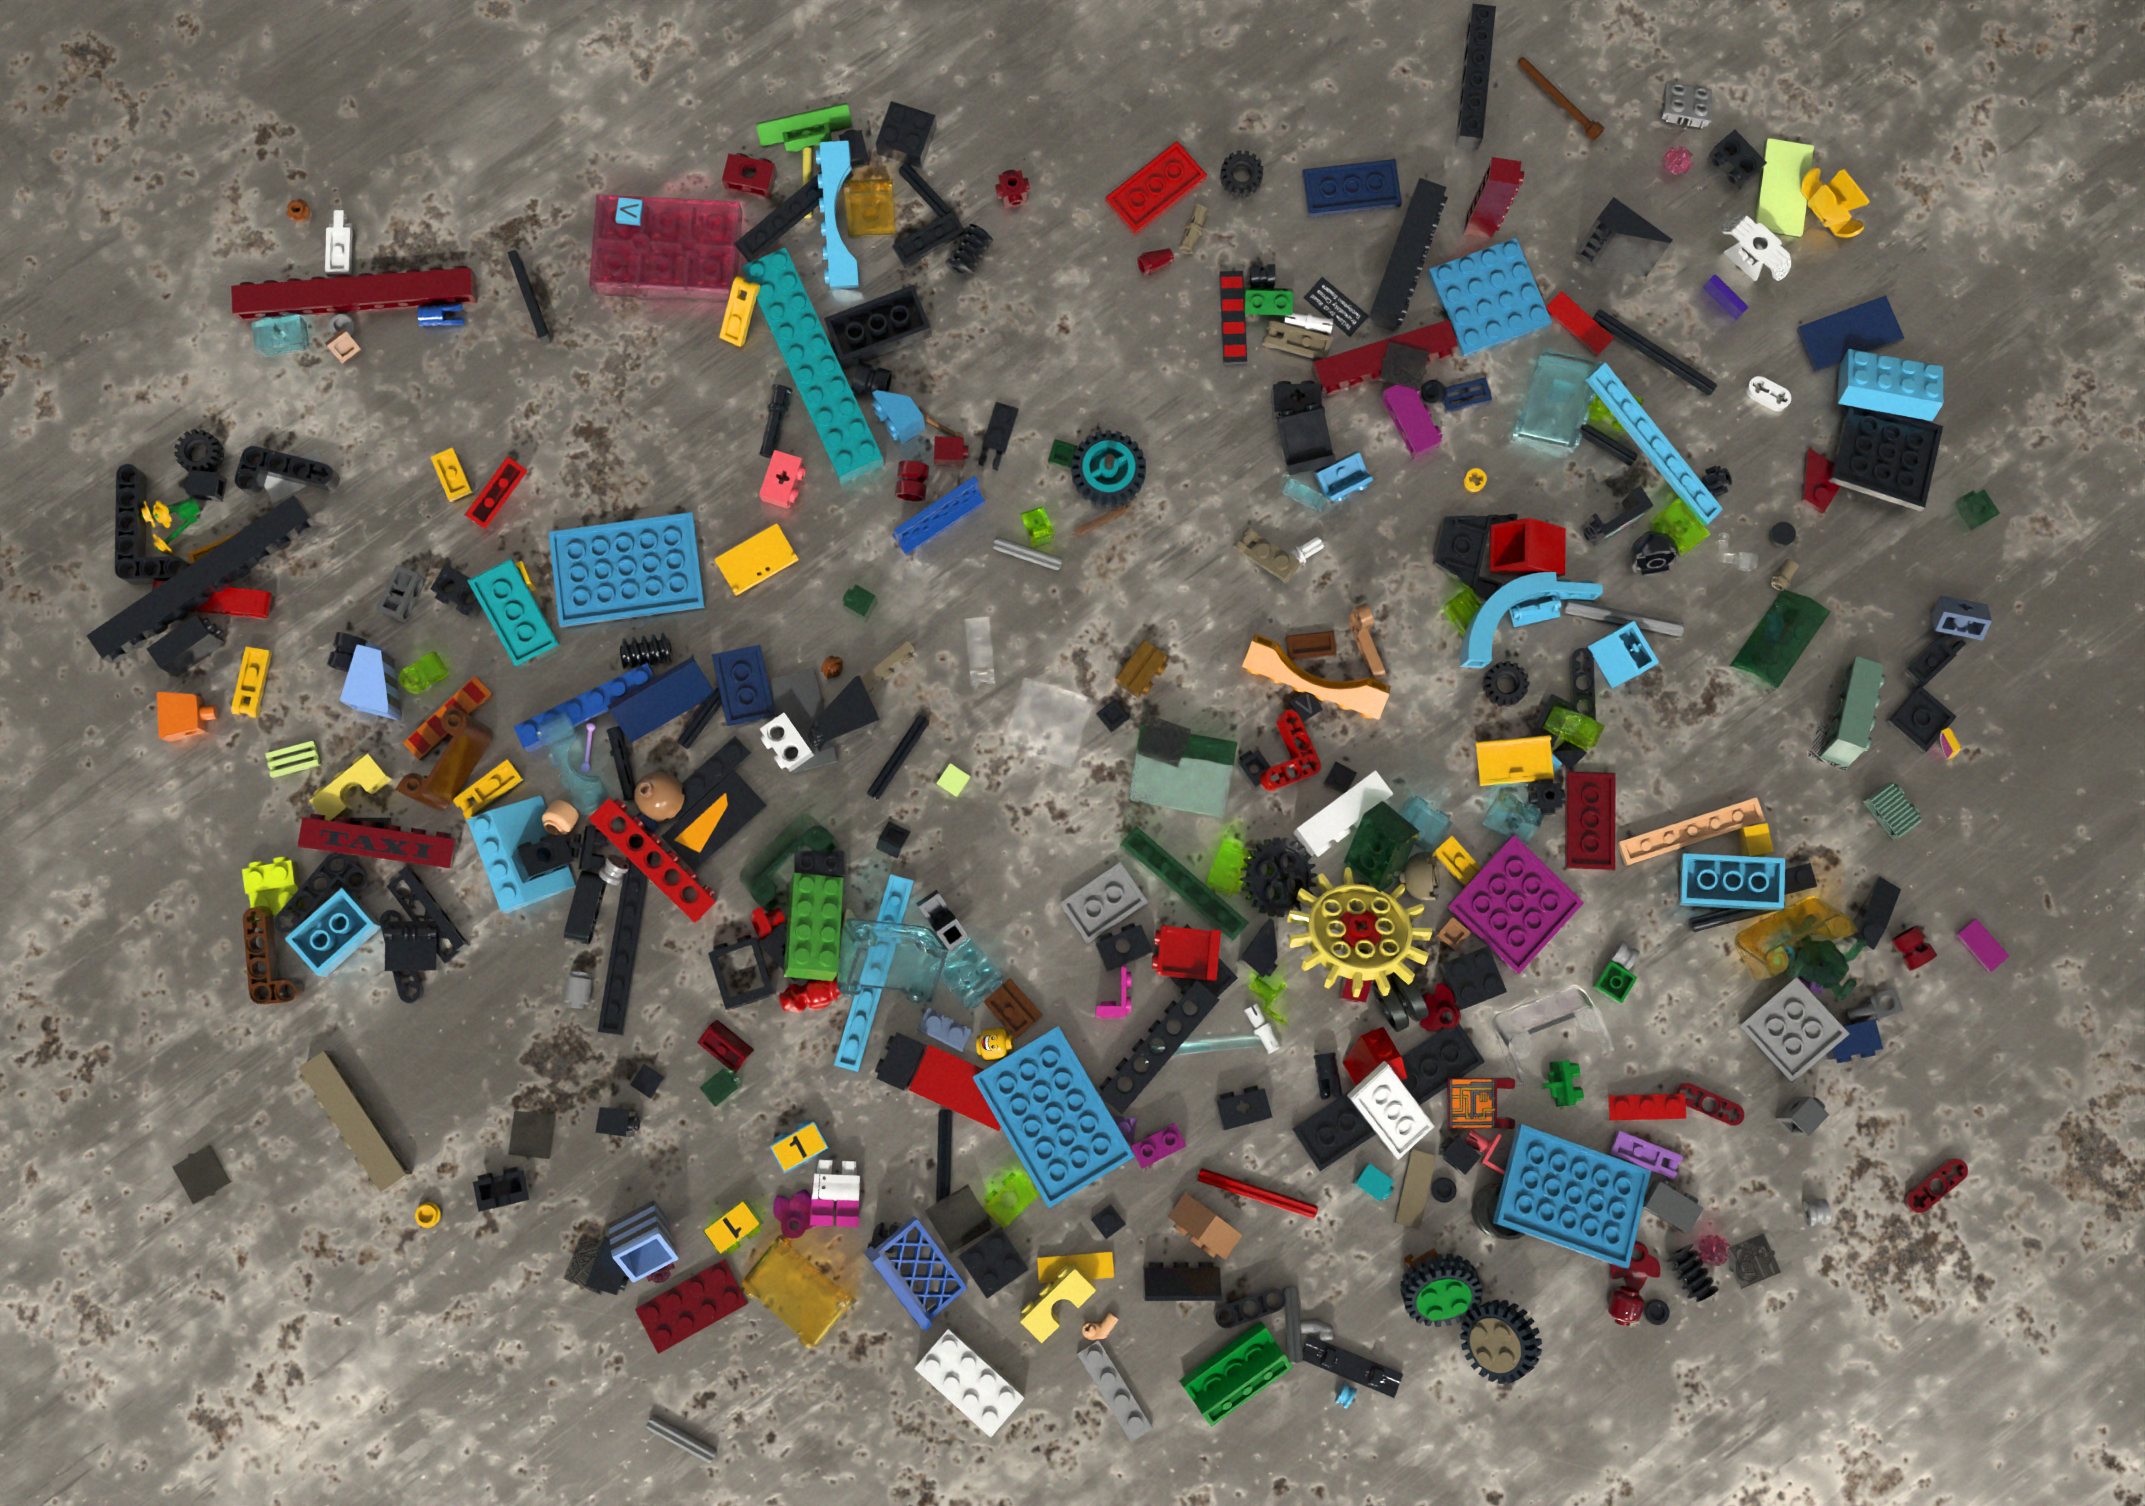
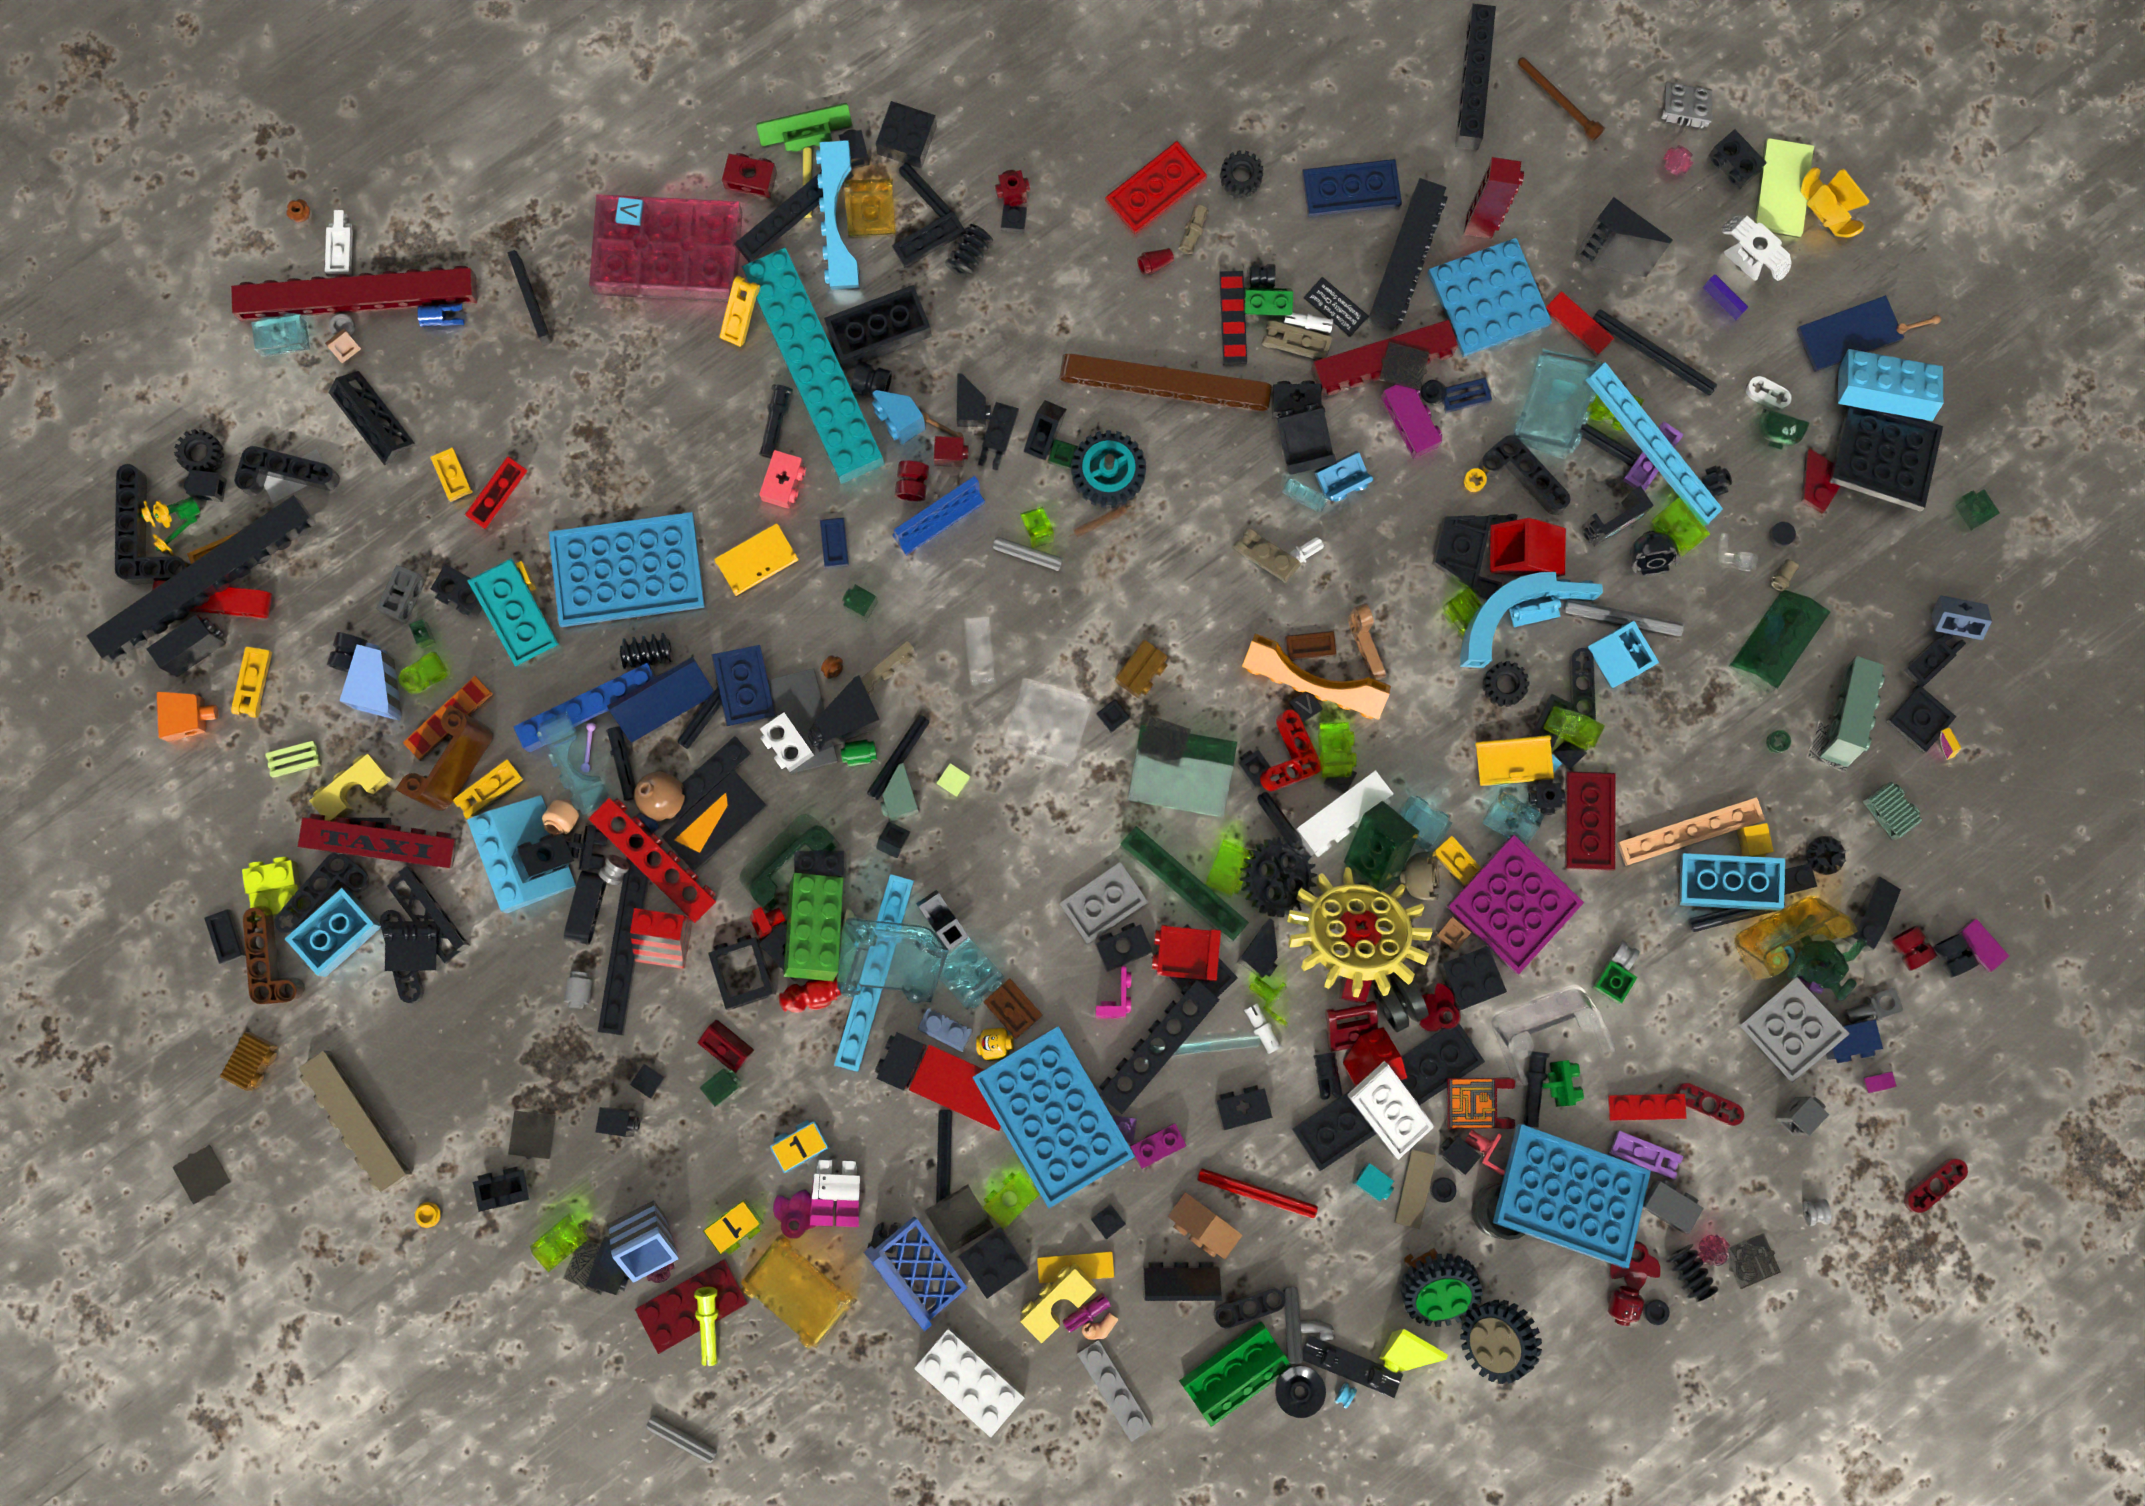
none -> black tile [204,909,245,964]
none -> pearl gold brick [220,1032,277,1091]
none -> black fence [328,371,415,465]
none -> clear green piece [409,619,436,648]
none -> clear neon green brick [530,1213,589,1273]
none -> red slope [630,908,693,969]
none -> neon yellow pin [694,1287,718,1366]
none -> dark blue tile [820,517,849,569]
none -> green brick [841,739,877,767]
none -> sand green slope [880,763,919,821]
none -> black slope [957,373,991,427]
none -> black plate [1001,205,1027,233]
none -> black slope [1024,400,1067,461]
none -> reddish brown beam [1059,354,1272,411]
none -> magenta axle [1062,1292,1111,1332]
none -> black axle [1257,792,1302,849]
none -> black dish [1275,1366,1326,1418]
none -> clear neon green brick [1317,722,1357,778]
none -> dark red plate [1325,1001,1378,1052]
none -> neon yellow slope [1379,1329,1448,1373]
none -> black beam [1478,435,1571,515]
none -> black pin [1523,1051,1550,1128]
none -> medium lavender plate [1623,421,1684,491]
none -> clear green cylinder [1759,409,1810,450]
none -> clear green bush [1766,730,1791,753]
none -> black gear [1806,836,1846,875]
none -> magenta piece [1864,1072,1897,1093]
none -> medium nougat hinge [1897,315,1941,334]
none -> black wheel [1933,933,1979,978]

